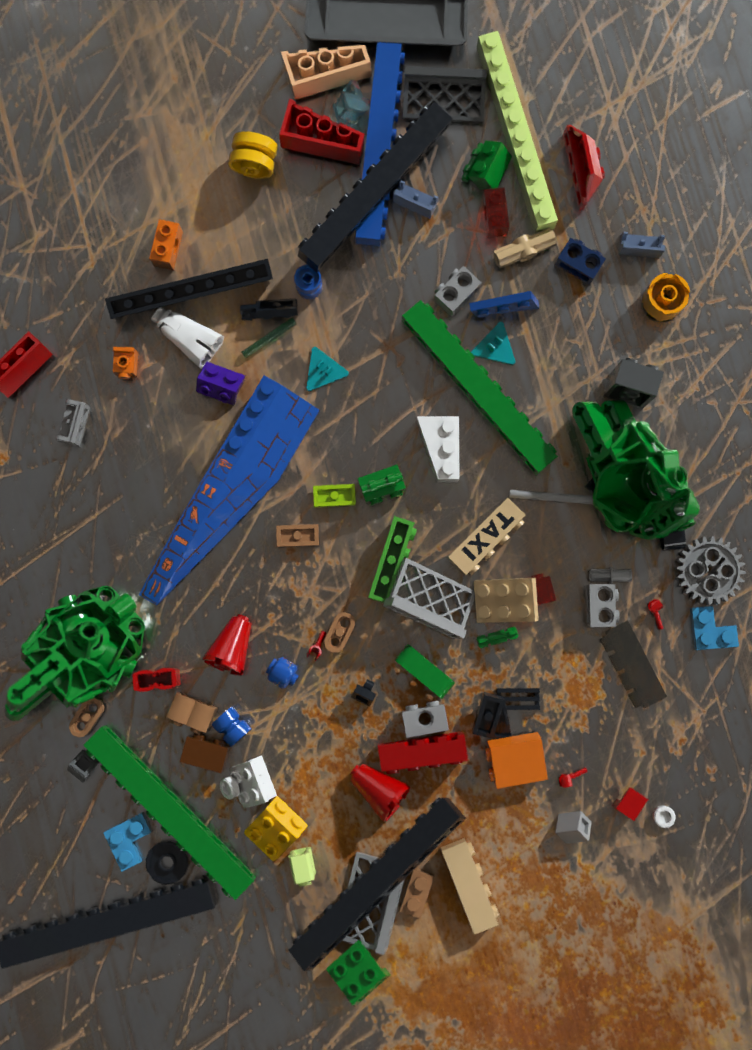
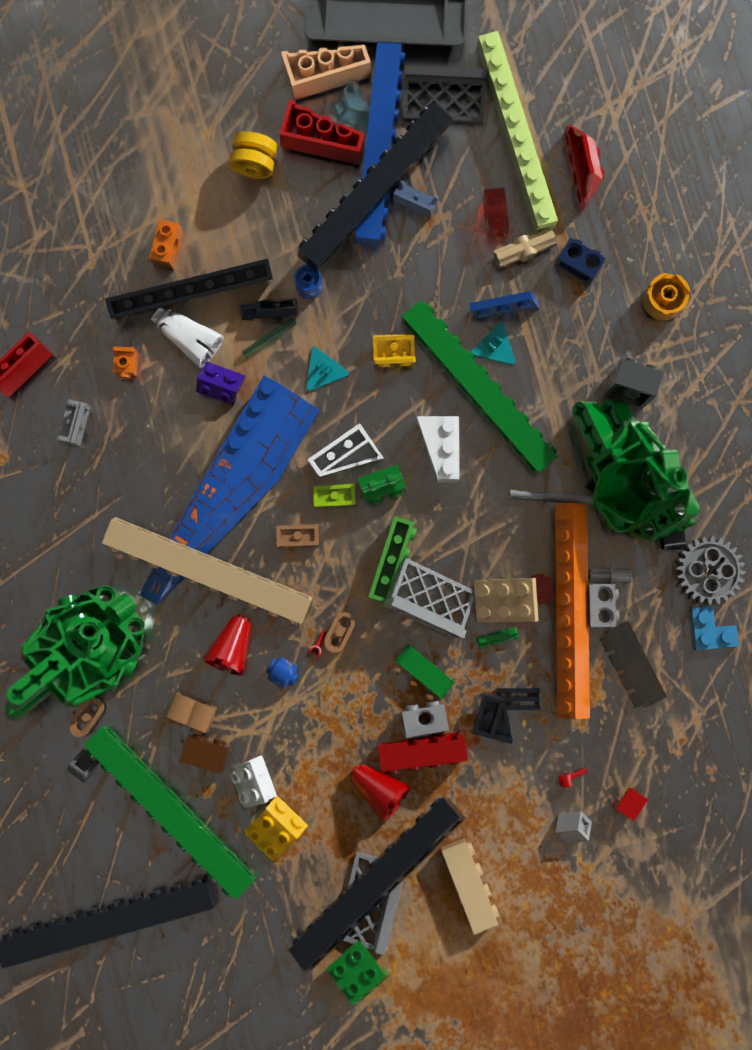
dark azure plate [103,812,153,872] -> none
red brick [132,667,181,692] -> none
black tile [146,840,189,885] -> none
blue wheel [211,706,252,747] -> none
white tile [220,776,239,799] -> none
yellowish green brick [288,847,316,887] -> none
black tile [351,679,376,707] -> none
medium nougat plate [400,868,434,918] -> none
light grey brick [434,266,482,317] -> none
tan brick [447,498,526,576] -> none
green brick [461,140,513,192] -> none
orange brick [485,732,548,789] -> none
sand blue hinge [619,232,665,258] -> none
red hand [647,599,663,630] -> none
white tile [652,805,676,828] -> none
none -> tan brick [102,517,312,625]
none -> white wedge [307,423,383,477]
none -> yellow bracket [373,334,416,367]
none -> orange brick [555,503,590,719]

